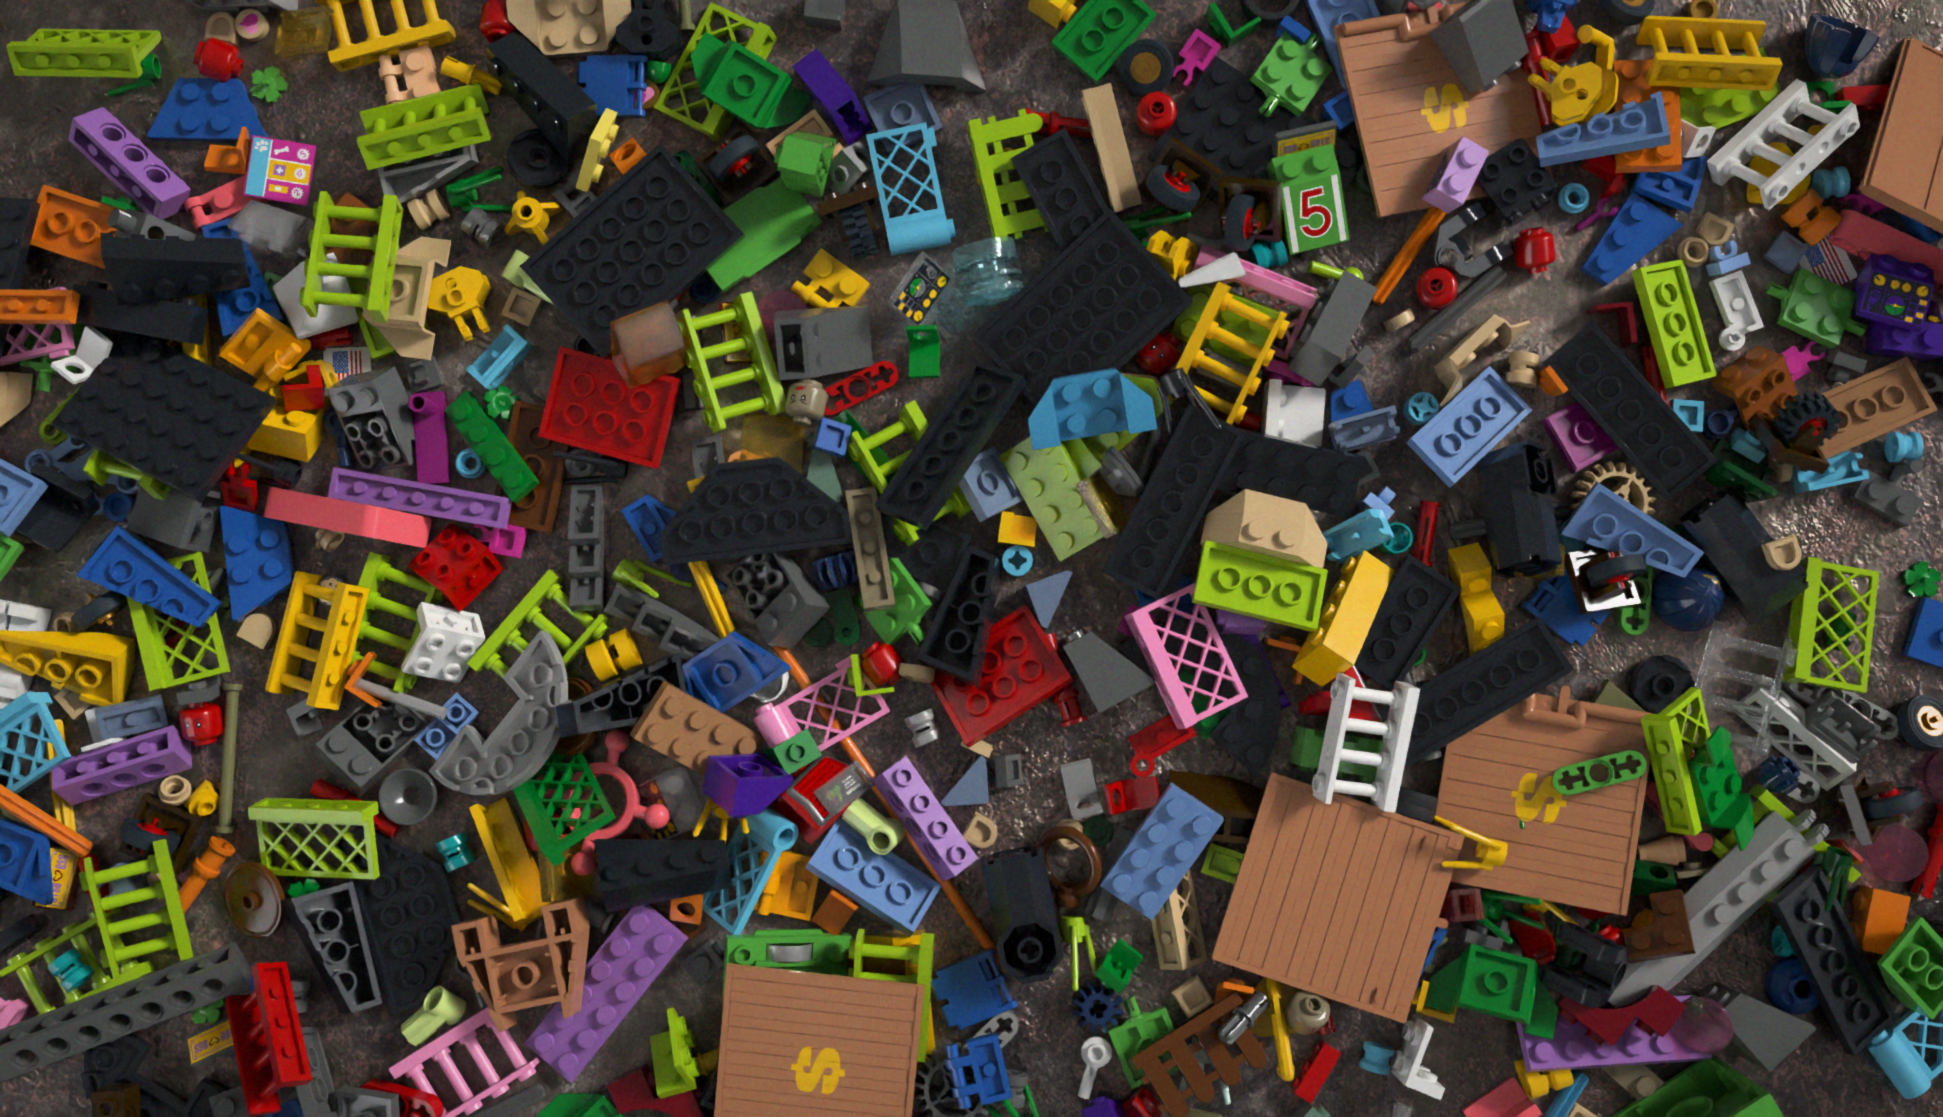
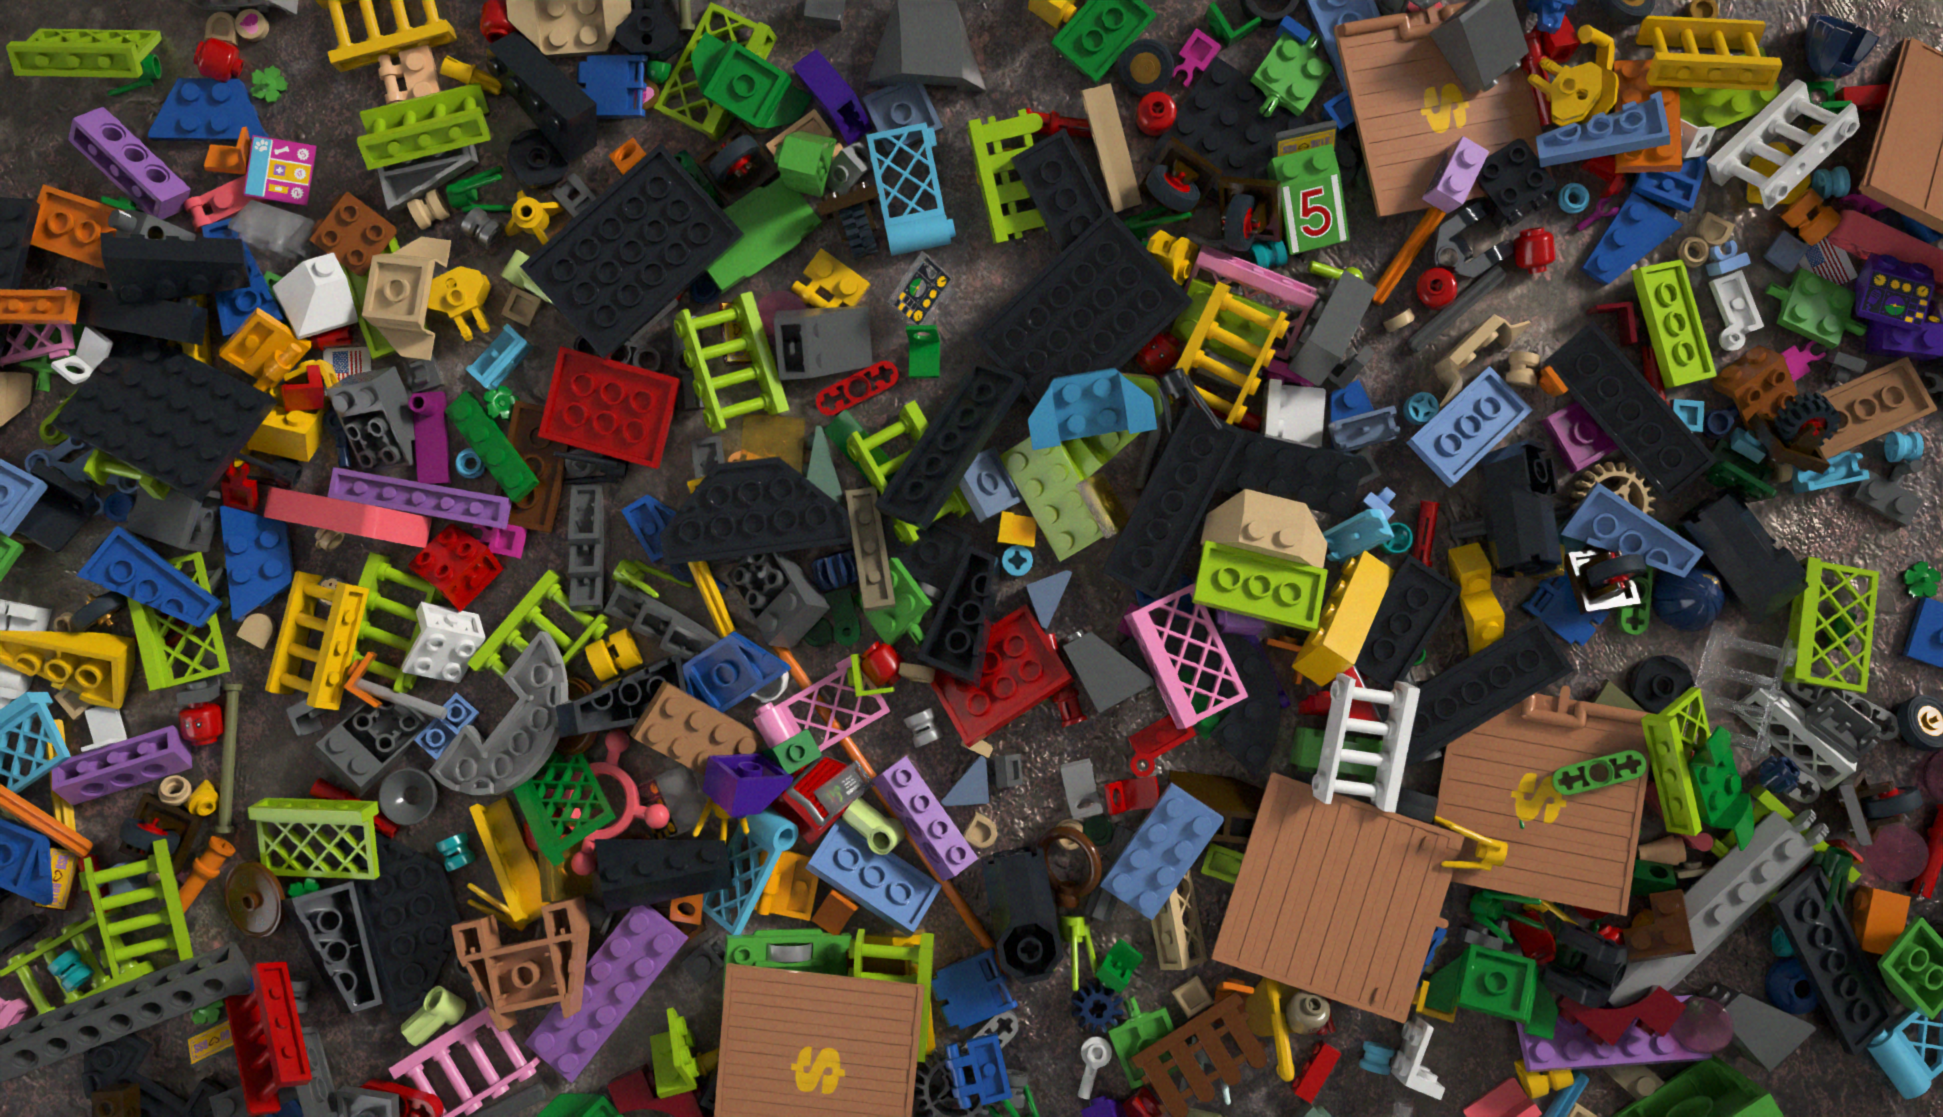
sand blue plate [95,694,169,741] -> none
clear yellow plate [274,5,334,59] -> none
lime fence [299,191,403,323] -> none
light yellow plate [575,108,619,192] -> none
clear orange slope [610,300,686,389] -> none
dark tan head [784,379,828,427] -> none
blue plate [812,417,852,458] -> none
clear light blue wheel [951,237,1025,307] -> none
dark grey piece [1099,446,1145,497] -> none
white slope [1178,251,1246,287] -> none
dark grey axle [1218,991,1270,1045] -> none
clear red brick [1439,887,1485,925] -> none
tan tile [1761,534,1802,570] -> none

